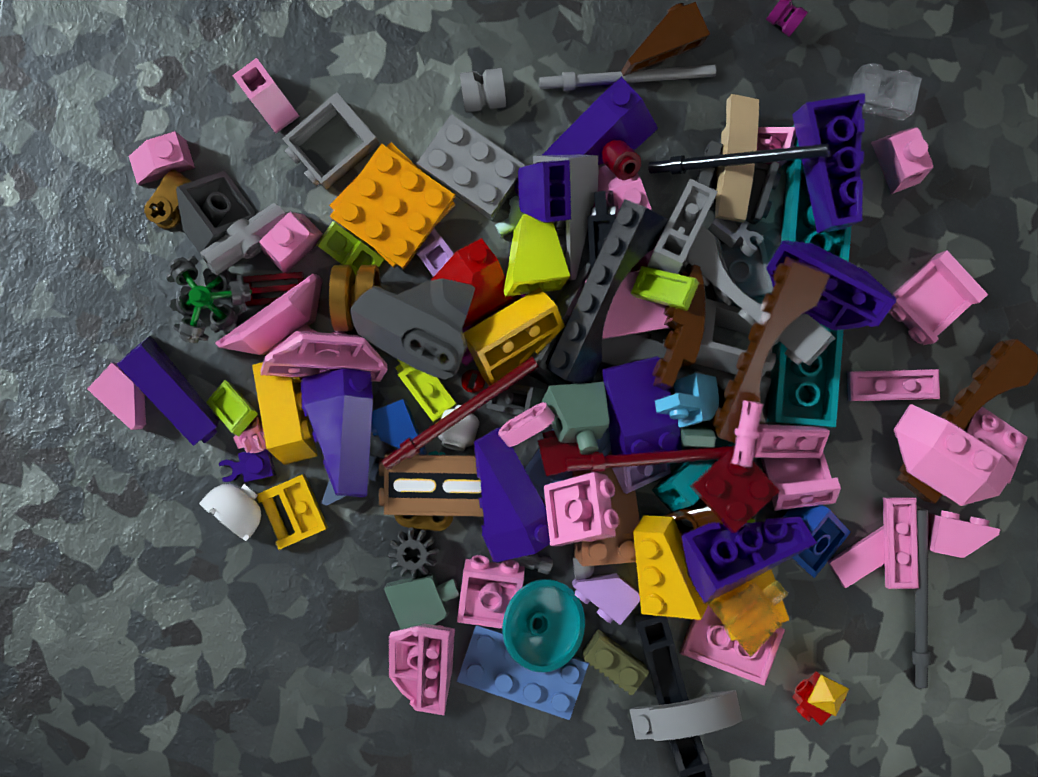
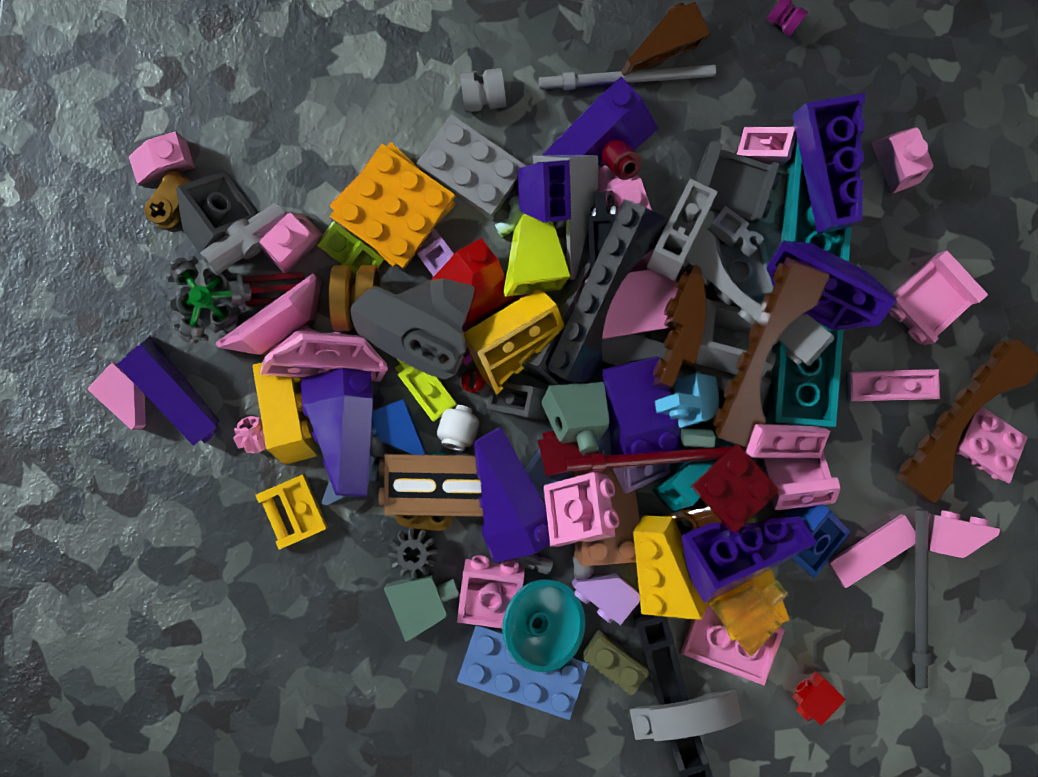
white cylinder [199,484,262,541] -> none
lime tile [206,380,259,437] -> none
dark purple plate [219,449,276,482] -> none
bright pink slope [232,58,300,133] -> none
light grey window [282,92,380,190] -> none
dark red bar [381,356,539,470] -> none
bright pink wedge [389,624,455,715] -> none
bright pink beam [498,402,555,447] -> none
lime tile [631,266,699,311] -> none
black bar [648,143,830,175] -> none
tan slope [715,94,759,223] -> none
bright pink pin [731,401,764,467] -> none
yellow slope [807,674,849,716] -> none
clear brick [849,63,922,121] -> none
bright pink tile [883,497,919,589] -> none
bright pink wedge [894,404,1016,506] -> none

